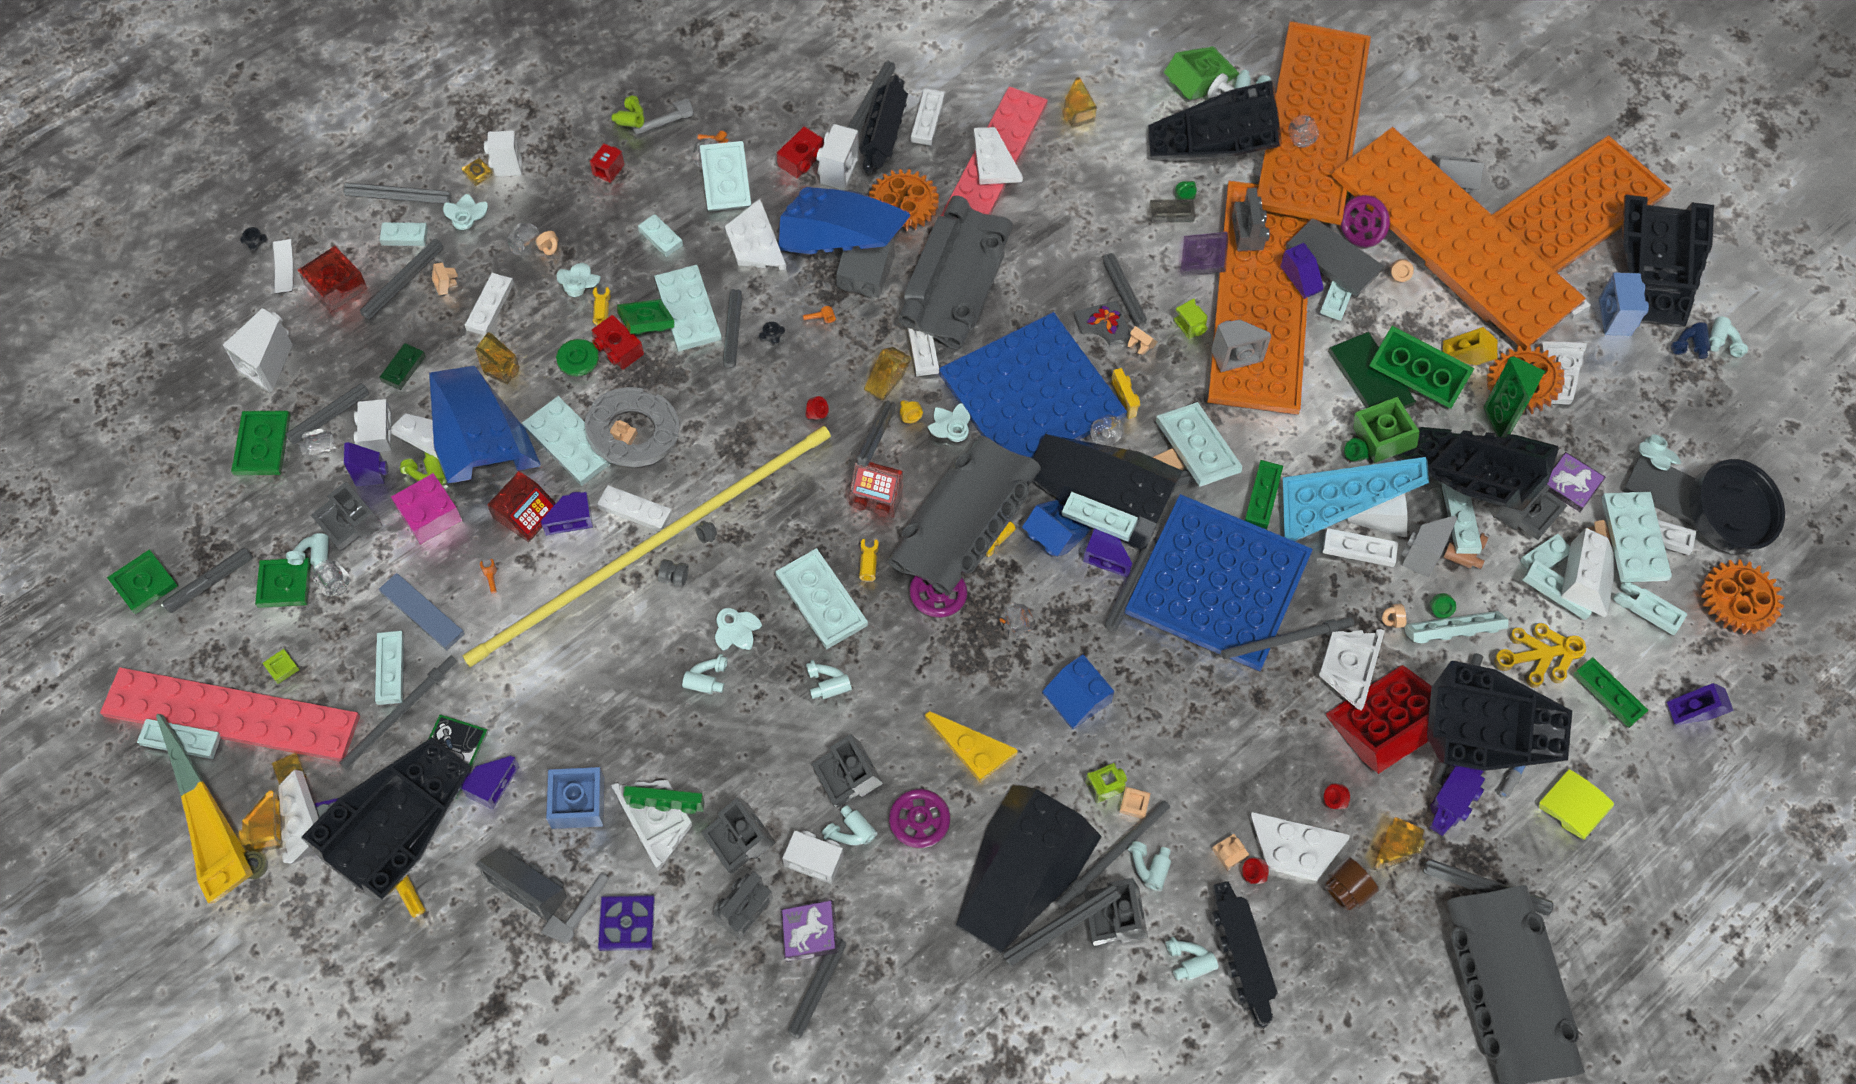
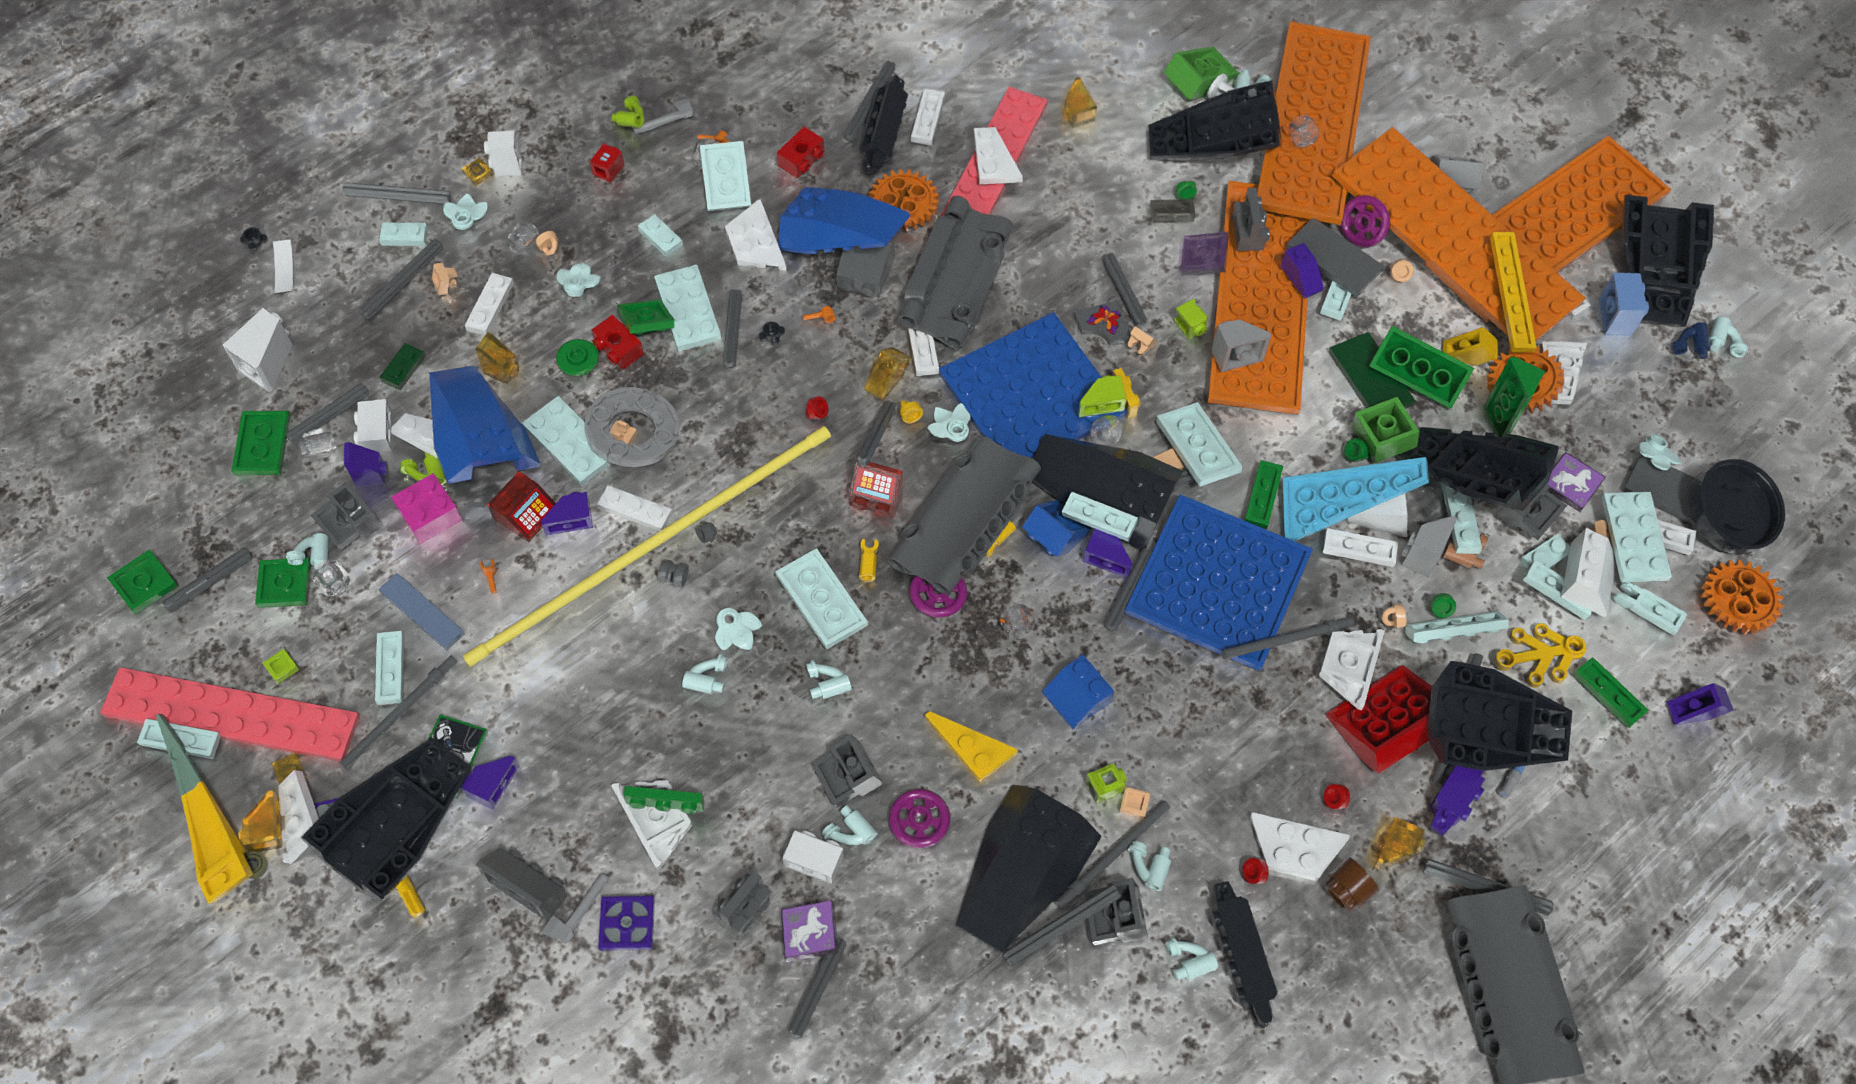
clear red brick [298,246,368,313] -> none
medium blue brick [546,767,605,829] -> none
yellow bar [593,287,611,326] -> none
dark grey brick [701,797,776,874] -> none
white brick [817,124,859,190] -> none
light nougat tile [1212,834,1249,871] -> none
neon yellow slope [1539,769,1614,840] -> none
none -> lime slope [1078,375,1127,417]
none -> yellow plate [1490,232,1537,352]

